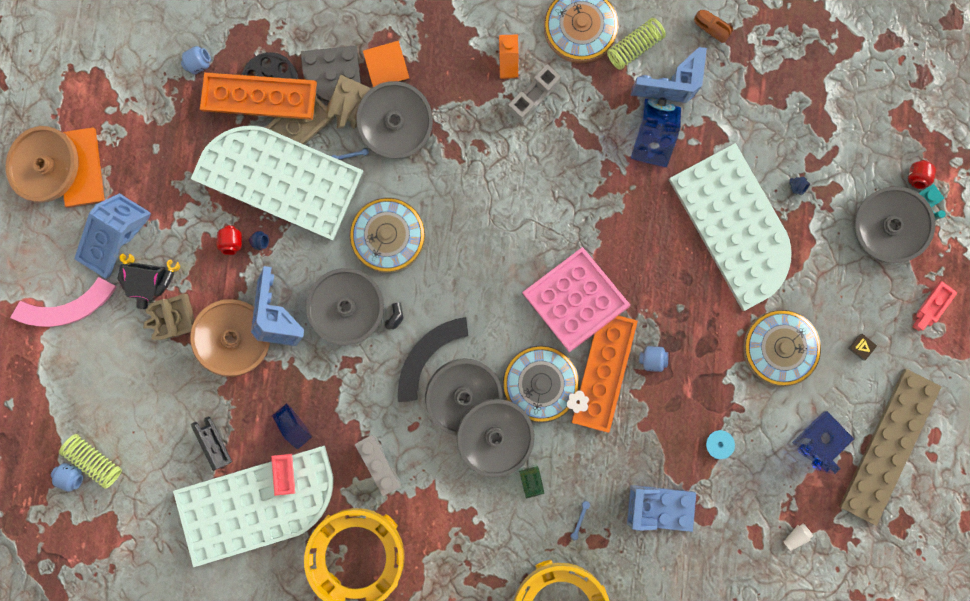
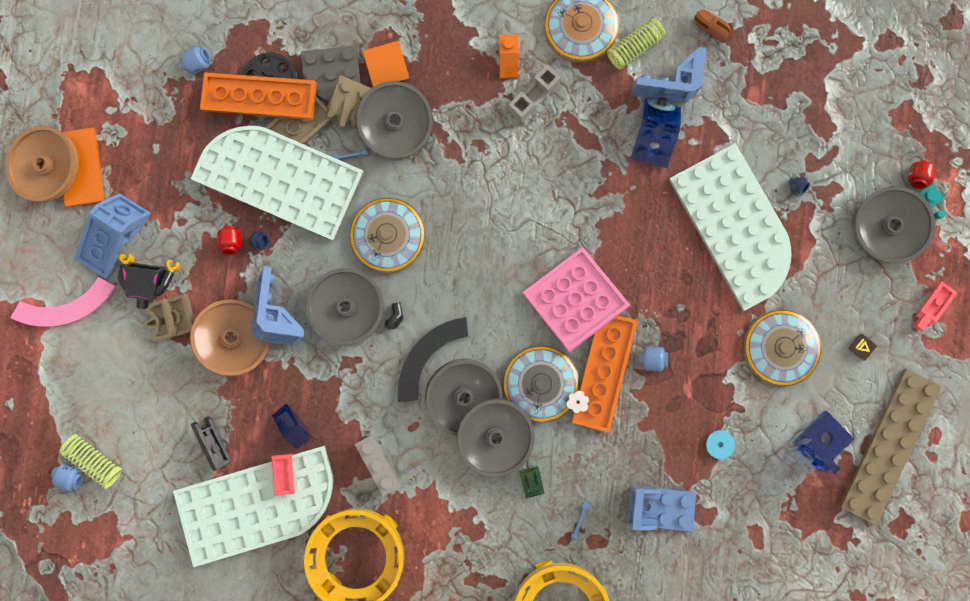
white cone [783,523,814,551] -> none

